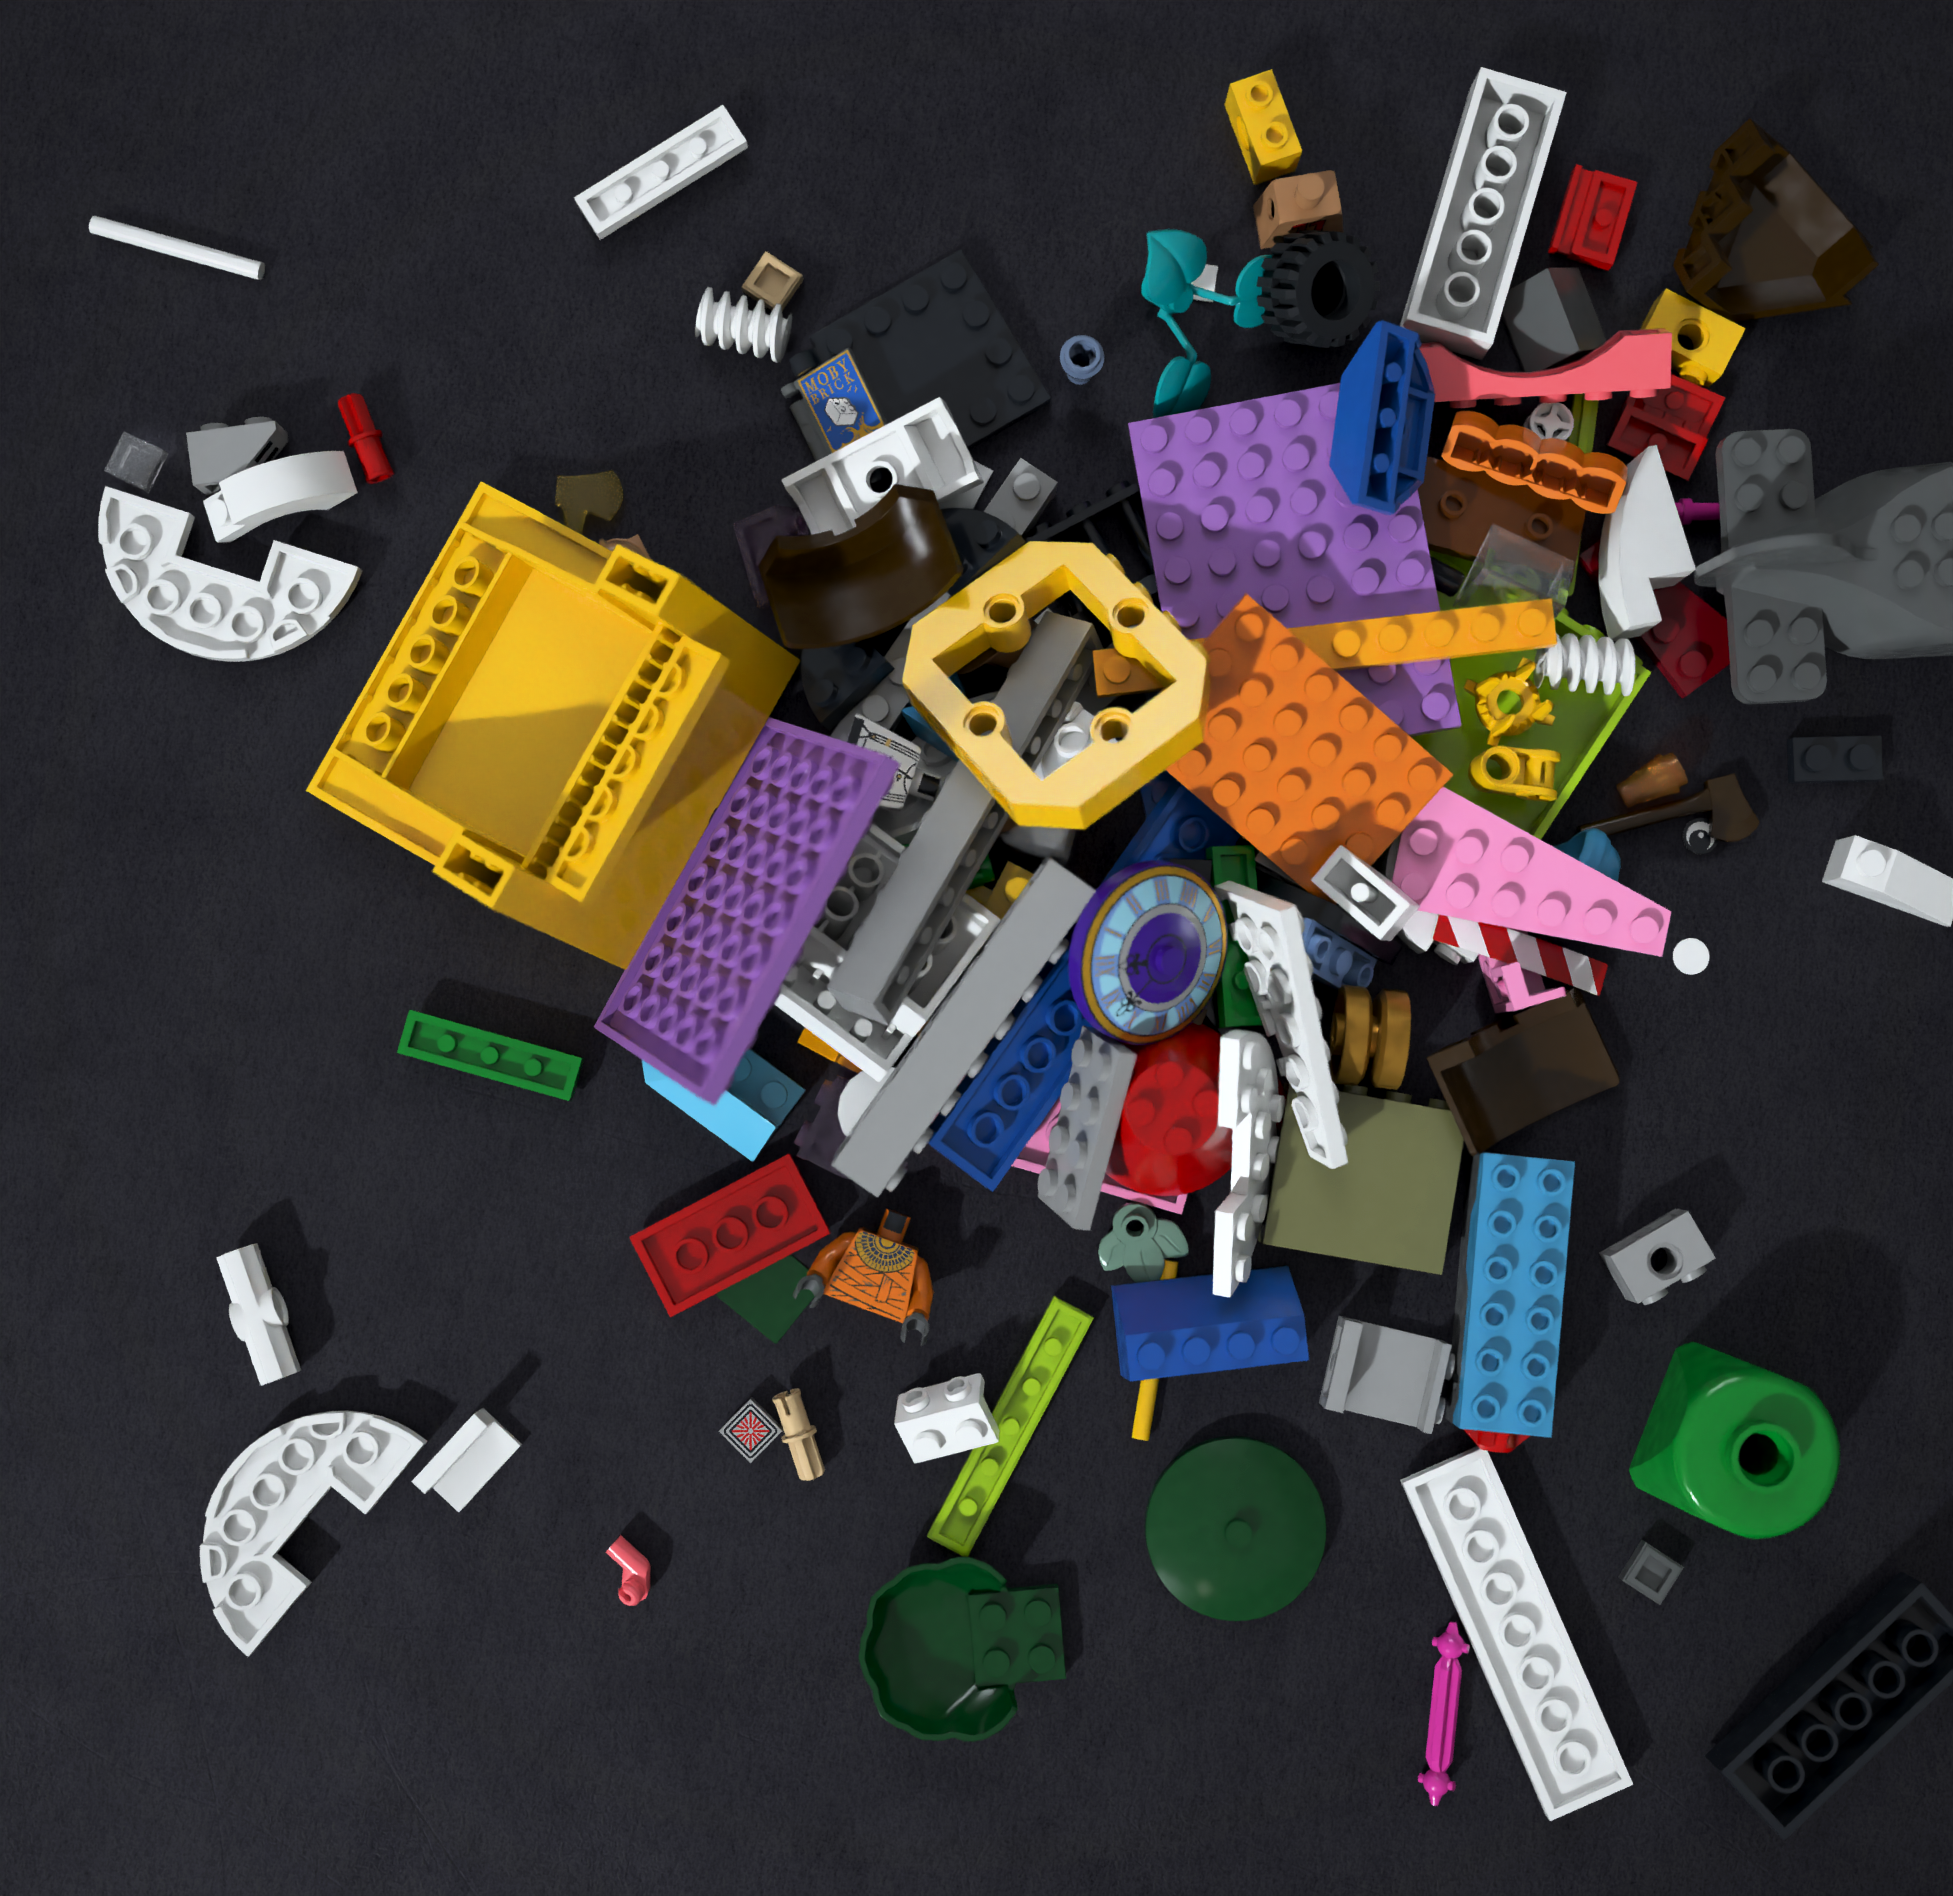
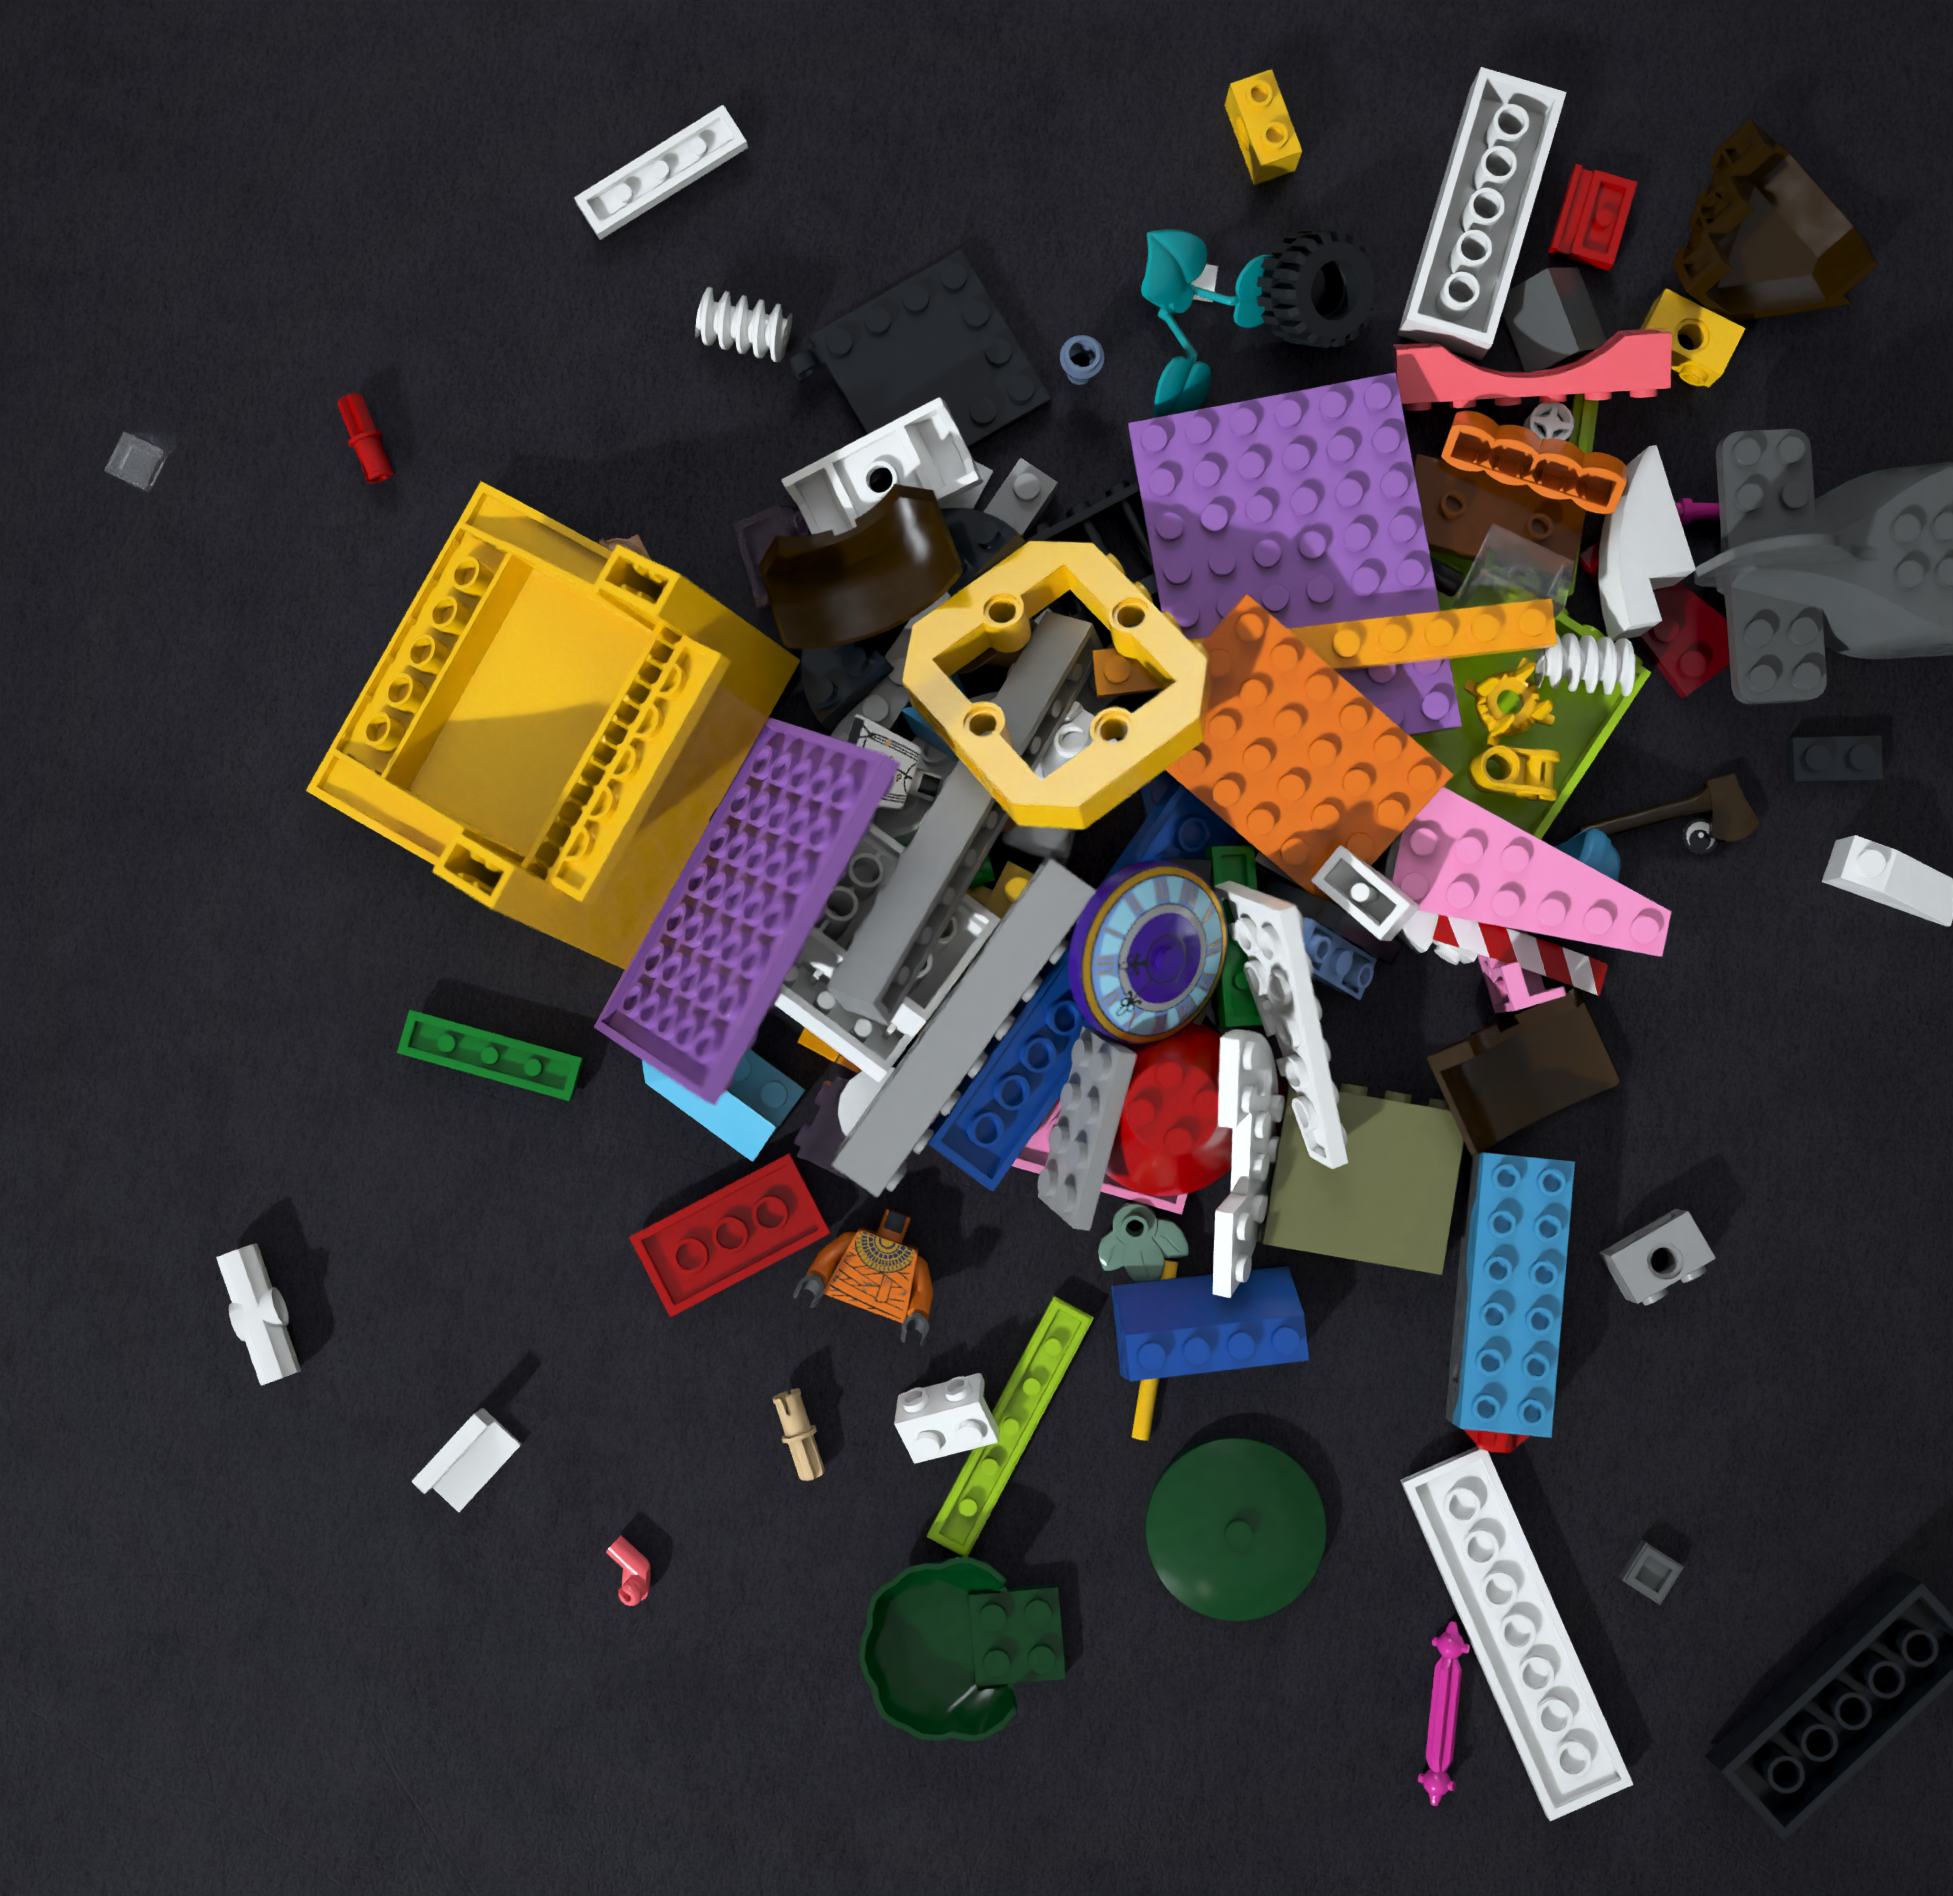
white bar [89,215,265,280] -> none
white plate [98,486,362,662] -> none
light grey slope [186,417,288,496] -> none
white plate [200,1410,428,1657] -> none
white arch [203,451,358,543] -> none
clear yellow piece [555,470,623,535] -> none
dark green sticker [716,1255,814,1344] -> none
tile [719,1397,783,1463] -> none
tan tile [742,251,803,311] -> none
piece [781,348,888,462] -> none
medium nougat torso [1253,170,1343,249] -> none
light grey panel [1319,1316,1455,1434] -> none
blue wedge [1329,320,1435,515] -> none
pearl gold wheel [1330,985,1411,1090] -> none
red slope [1606,374,1726,480] -> none
clear orange cone [1616,752,1688,808] -> none
green piece [1629,1341,1840,1539] -> none
white sticker [1673,938,1709,975] -> none

